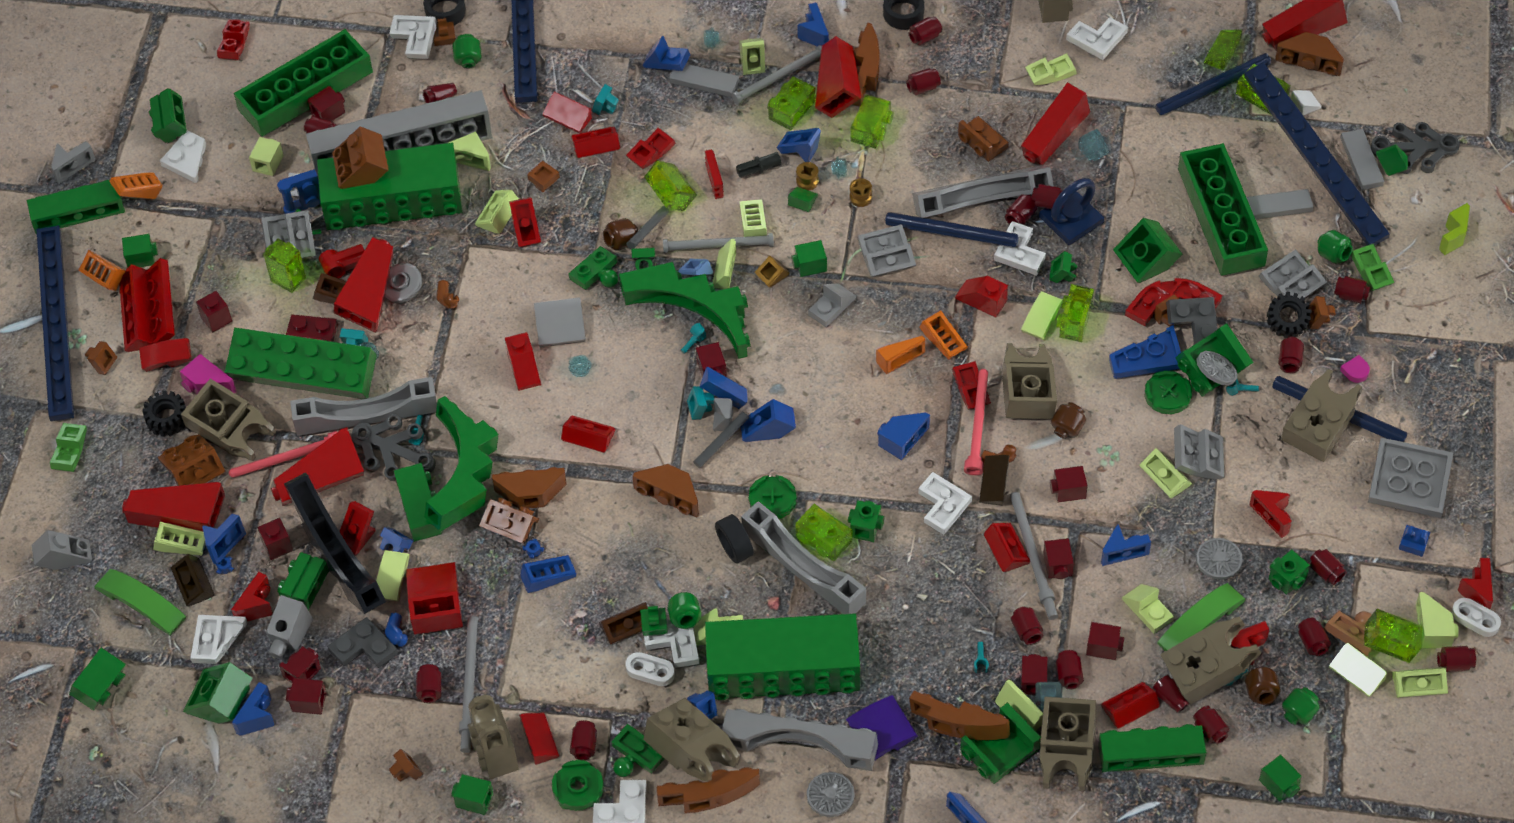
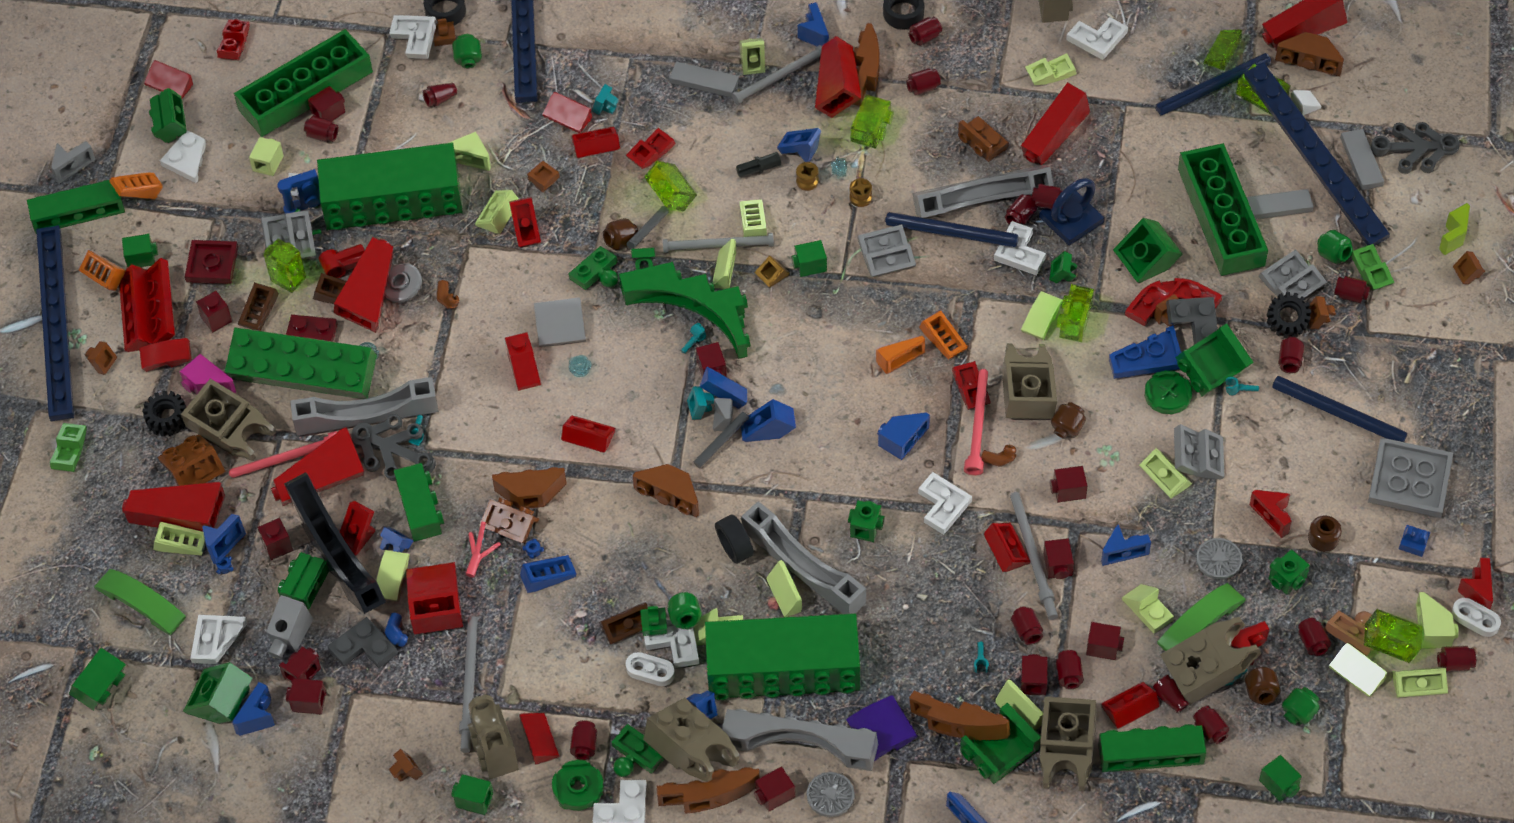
light grey slope [32,530,92,570] -> none
dark brown slope [170,554,215,607] -> none
red slope [231,572,273,622] -> none
light grey brick [306,90,492,175] -> none
dark orange slope [332,126,388,189] -> none
teal tile [340,328,368,347] -> none
dark red brick [416,664,441,704] -> none
green arch [424,396,499,532] -> none
blue slope [643,36,691,71] -> none
medium blue slope [678,259,713,275] -> none
clear light blue plate [704,27,719,49] -> none
red tile [704,149,724,199] -> none
green tile [748,475,797,519] -> none
clear neon green brick [767,76,815,131] -> none
green slope [788,187,818,212] -> none
clear neon green brick [796,504,852,562] -> none
light grey slope [808,283,856,327] -> none
red slope [955,276,1008,318] -> none
dark brown slope [979,455,1010,506] -> none
clear light blue slope [1035,682,1062,709] -> none
clear light blue slope [1078,129,1110,163] -> none
light grey wheel [1197,351,1238,385] -> none
dark tan brick [1282,369,1362,462] -> none
dark red brick [1310,549,1347,585] -> none
dark pink tile [1340,355,1370,383] -> none
green slope [1376,144,1408,176] -> none
none -> slope [144,60,193,99]
none -> dark red plate [184,240,238,284]
none -> reddish brown slope [238,282,279,331]
none -> coral plant [465,521,501,578]
none -> dark red brick [754,766,795,812]
none -> yellowish green slope [767,560,802,617]
none -> reddish brown head [1308,515,1342,552]
none -> dark orange tile [1453,251,1485,284]

